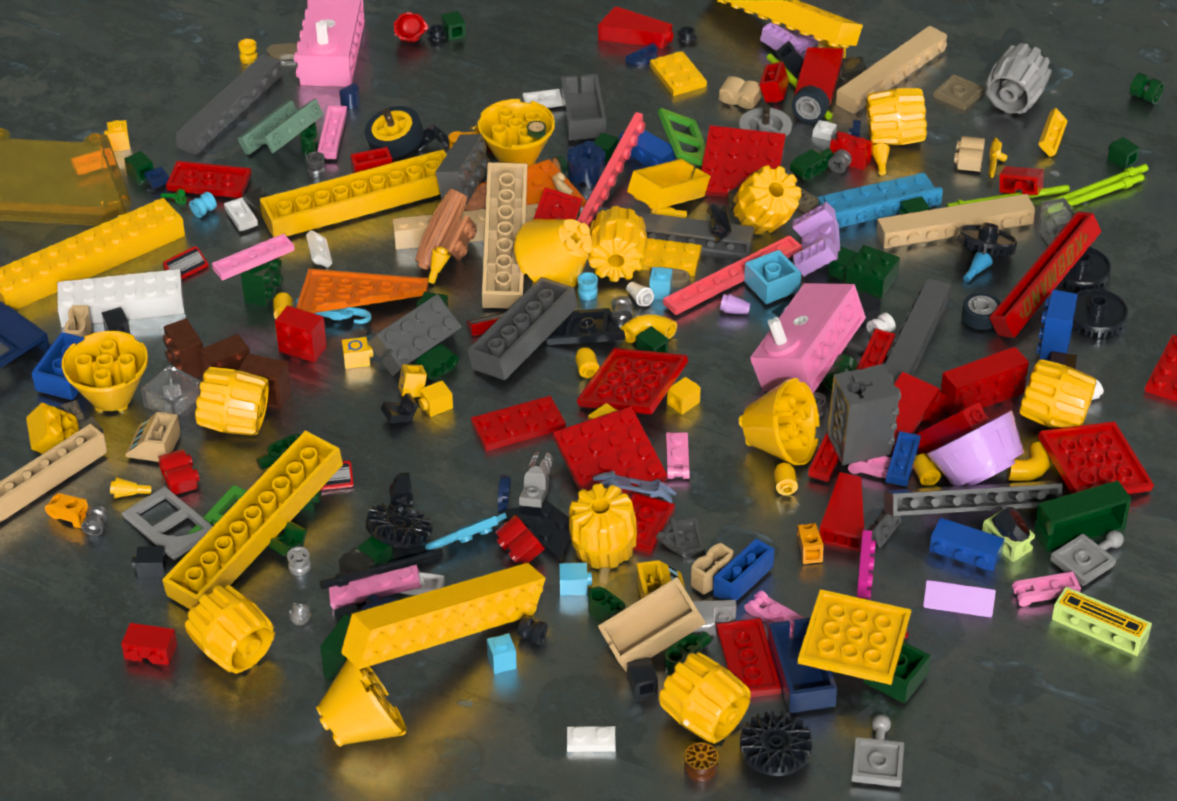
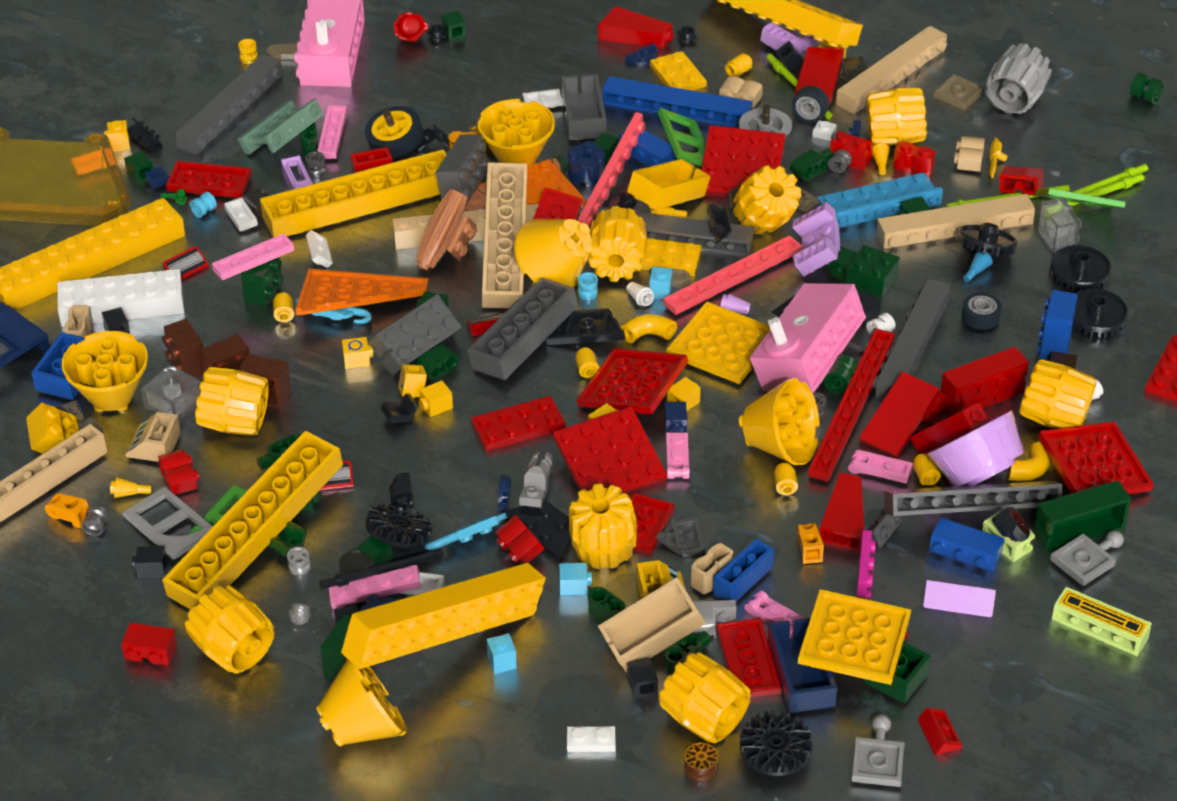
red brick [275,306,327,362] -> none
dark blue brick [339,83,360,109] -> none
yellow cone [428,246,451,284] -> none
black wheel [517,616,548,645] -> none
tile [527,121,546,138] -> none
tan arm [552,172,573,195] -> none
sand blue piece [593,471,676,503] -> none
flat silver wheel [612,296,633,325] -> none
dark green brick [636,326,669,353] -> none
medium azure brick [744,250,801,304] -> none
red brick [759,62,789,103] -> none
piece [827,364,901,465] -> none
blue plate [886,431,921,486] -> none
red brick [989,212,1102,338] -> none
bright pink plate [1012,572,1081,607] -> none
yellow plate [1038,108,1067,157] -> none
dark green brick [1107,137,1140,170] -> none
none -> black hinge [128,118,163,150]
none -> lavender window [281,155,313,190]
none -> blue brick [602,76,753,128]
none -> black plate [617,192,637,210]
none -> dark blue brick [664,402,688,433]
none -> yellow plate [666,301,770,384]
none -> yellow brick [725,53,752,77]
none -> red brick [893,142,936,178]
none -> red slope [918,707,963,754]
none -> bright green window [1036,188,1126,209]

